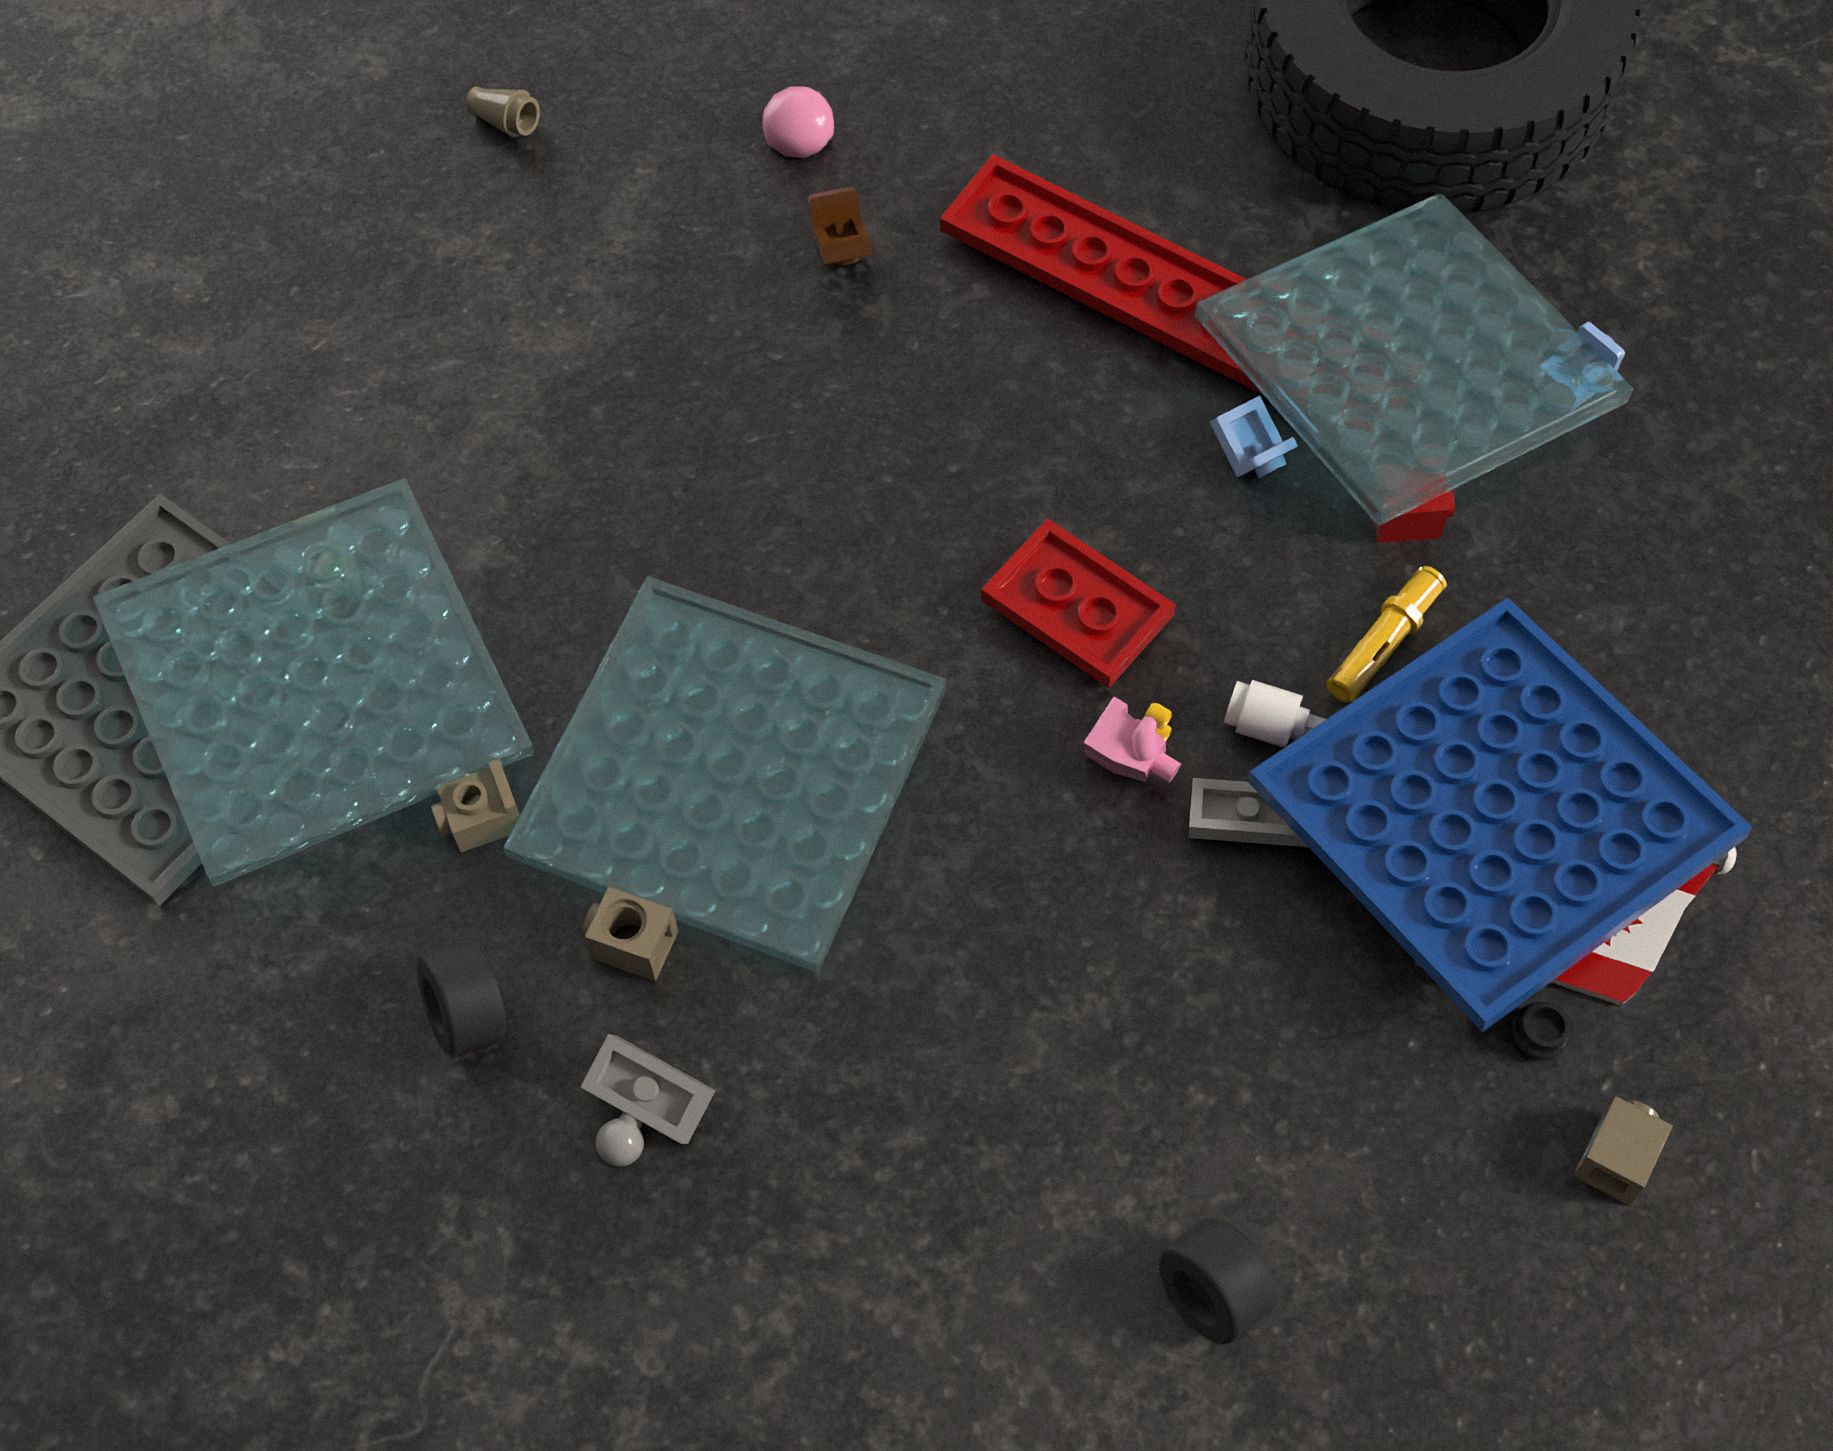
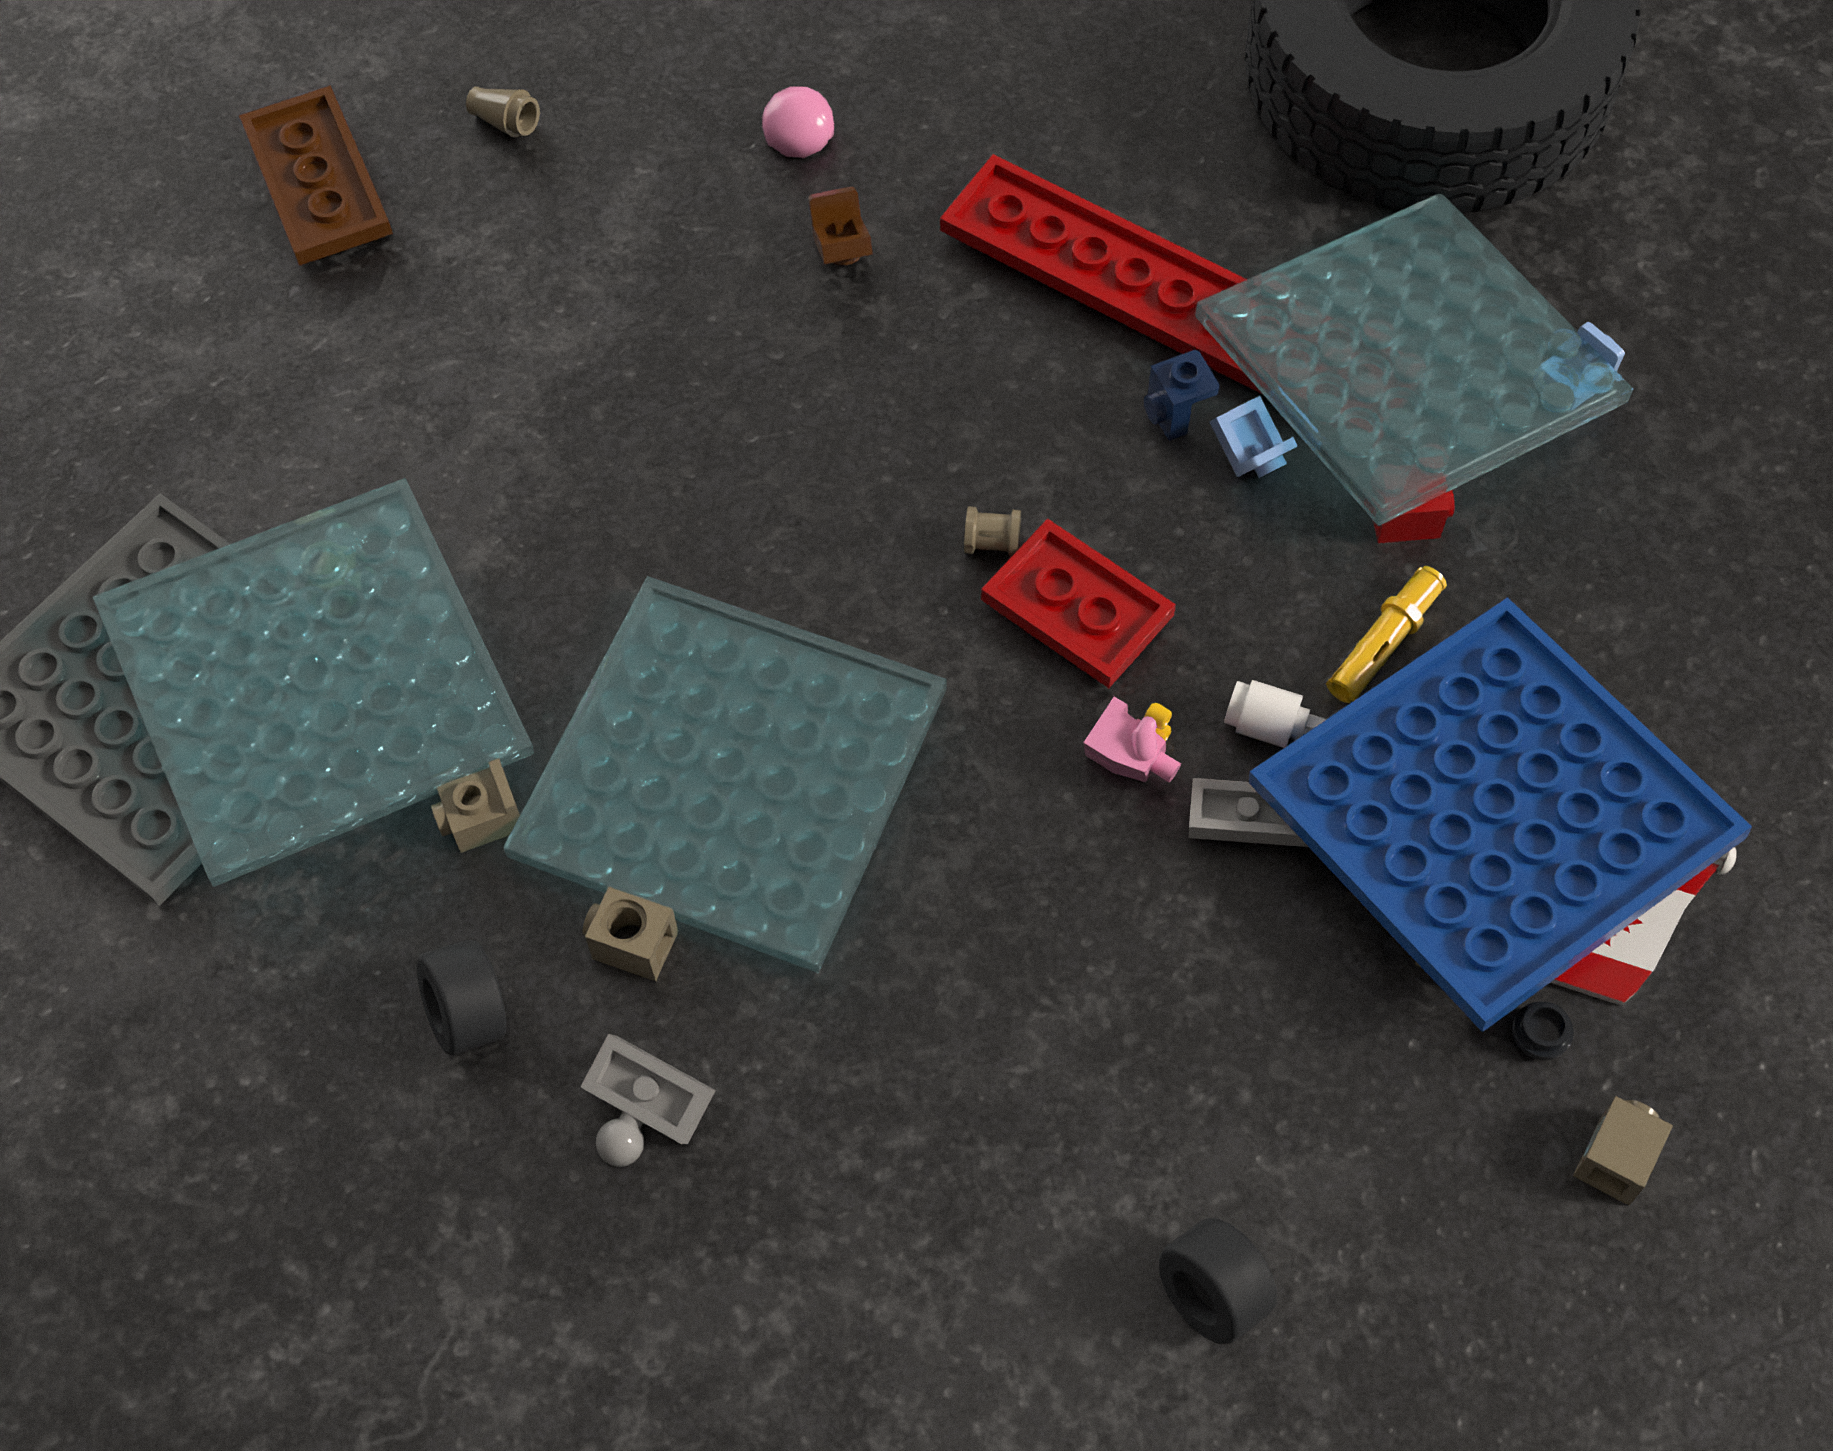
none -> reddish brown plate [239,85,393,266]
none -> dark tan bush [964,506,1021,557]
none -> dark blue bracket [1144,350,1219,441]

